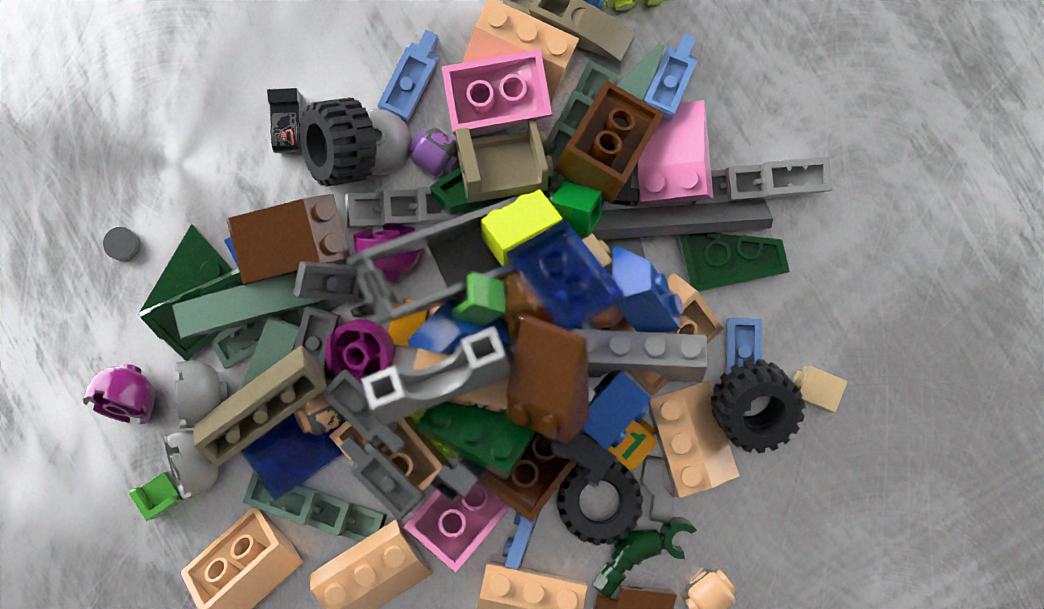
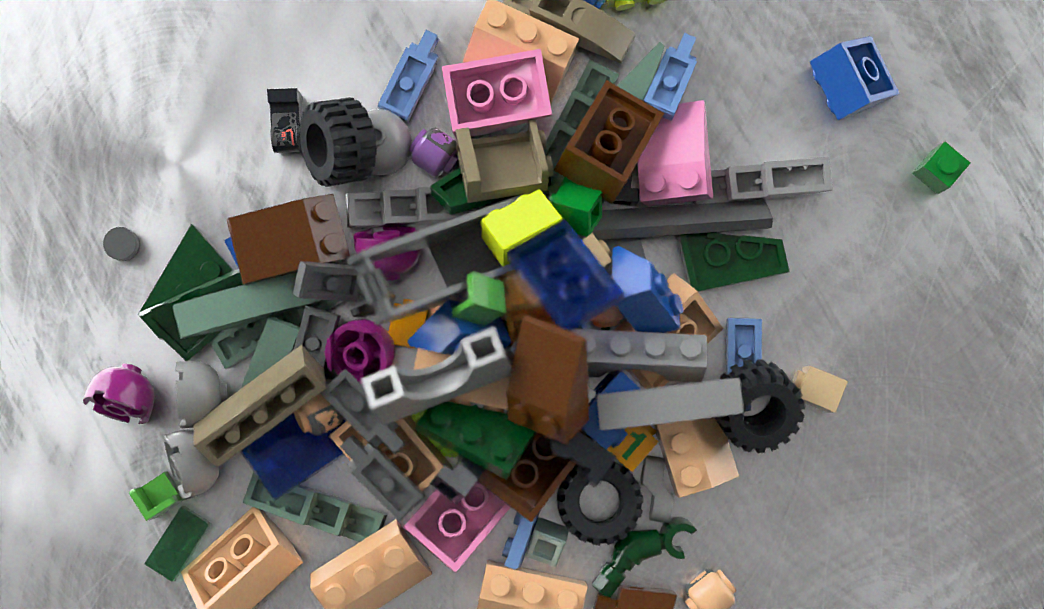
none -> clear green plate [144,506,212,582]
none -> light aqua slope [525,517,569,567]
none -> light grey slope [596,378,744,430]
none -> blue slope [809,36,900,120]
none -> green brick [912,142,971,194]

